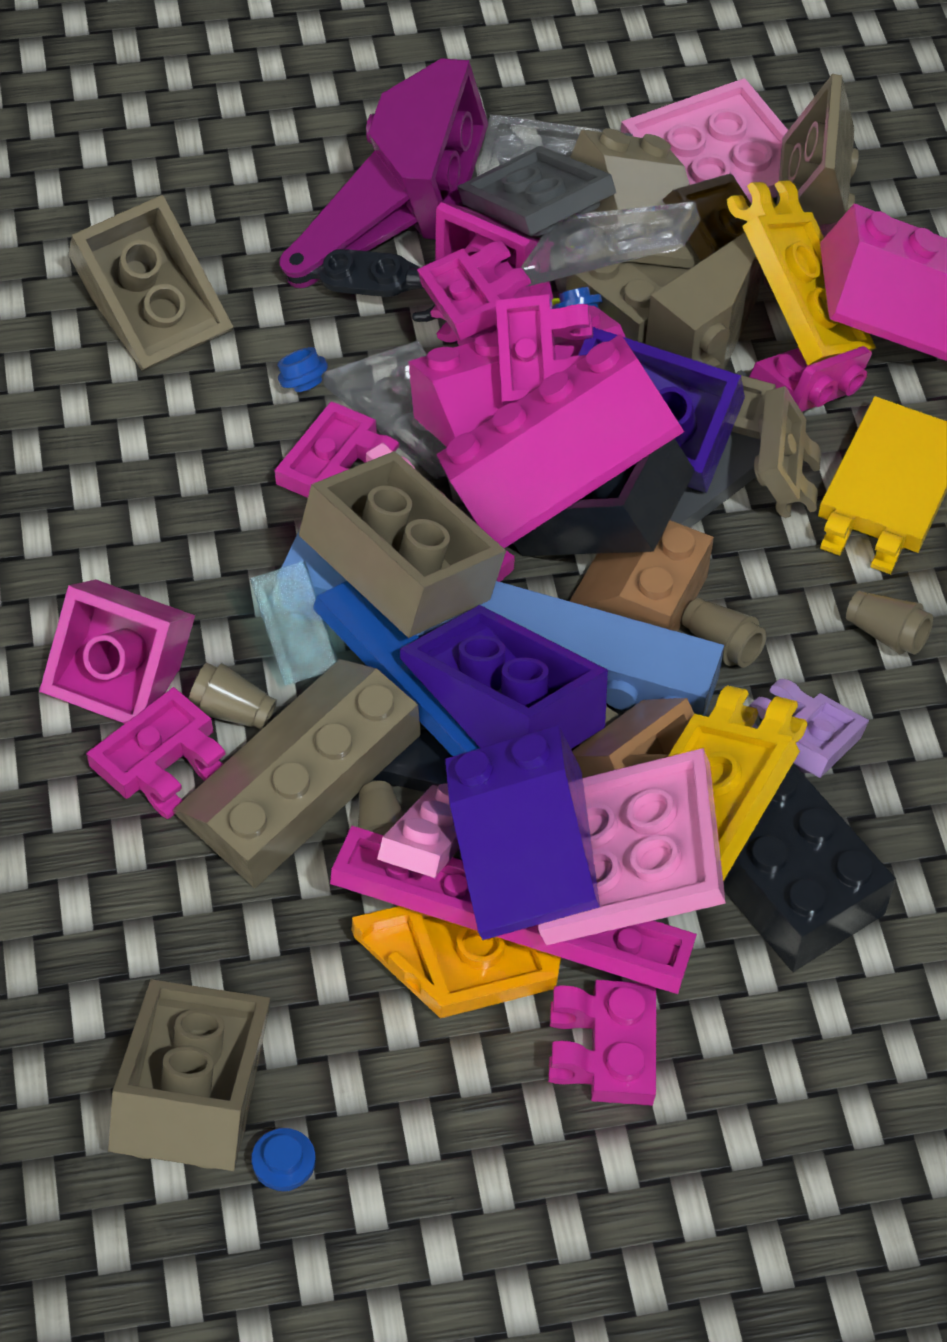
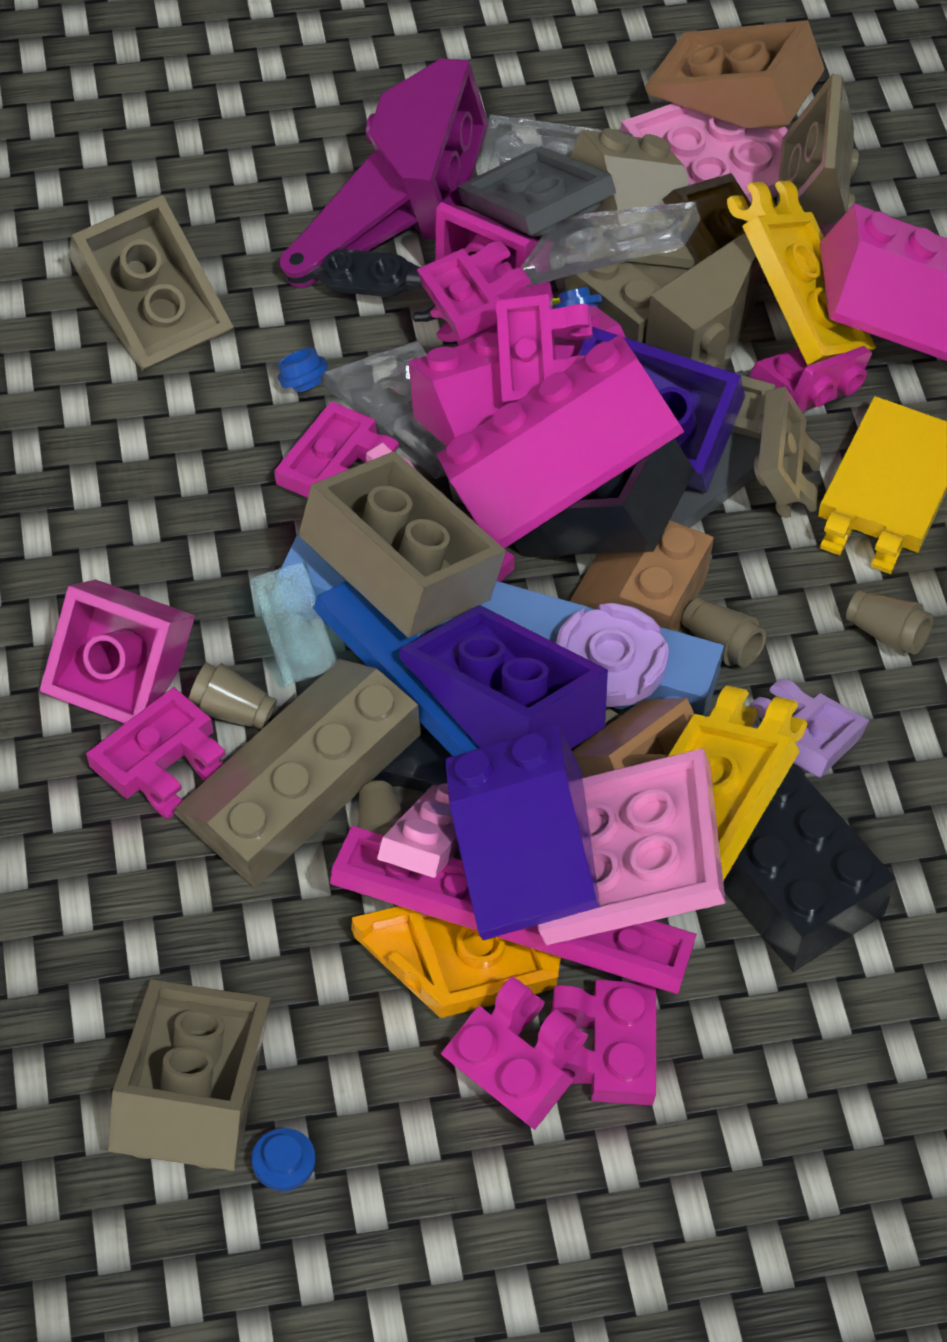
none -> dark pink plate [441,976,588,1130]
none -> lavender tile [556,603,669,707]
none -> medium nougat slope [645,20,825,129]

